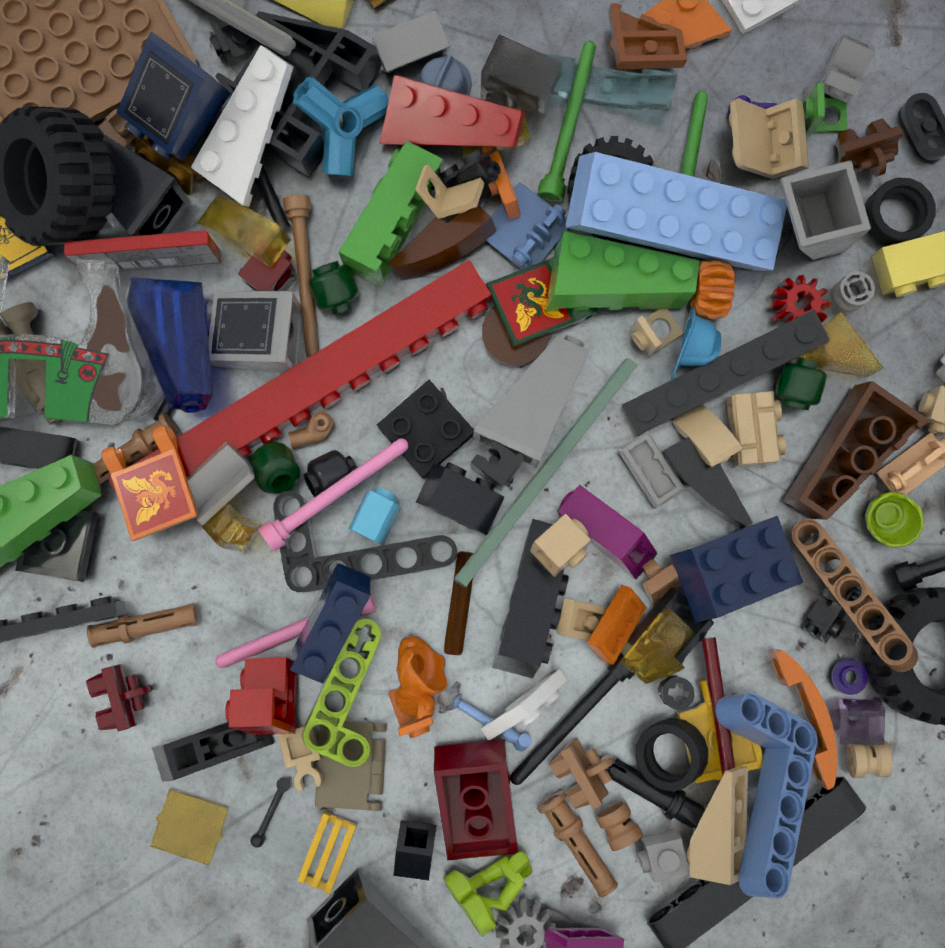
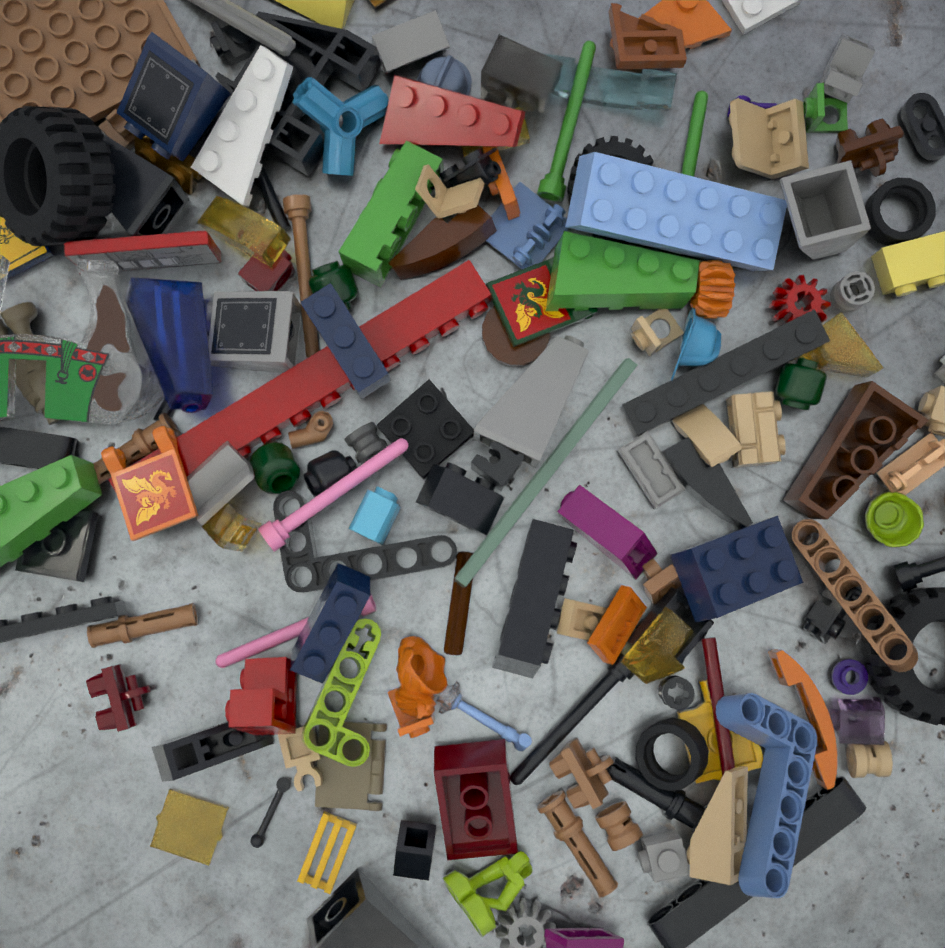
white wing [480,669,568,740] -> none
tan brick [530,514,591,577] -> none
none -> dark blue brick [300,283,391,399]
none -> dark grey wheel [344,422,388,464]

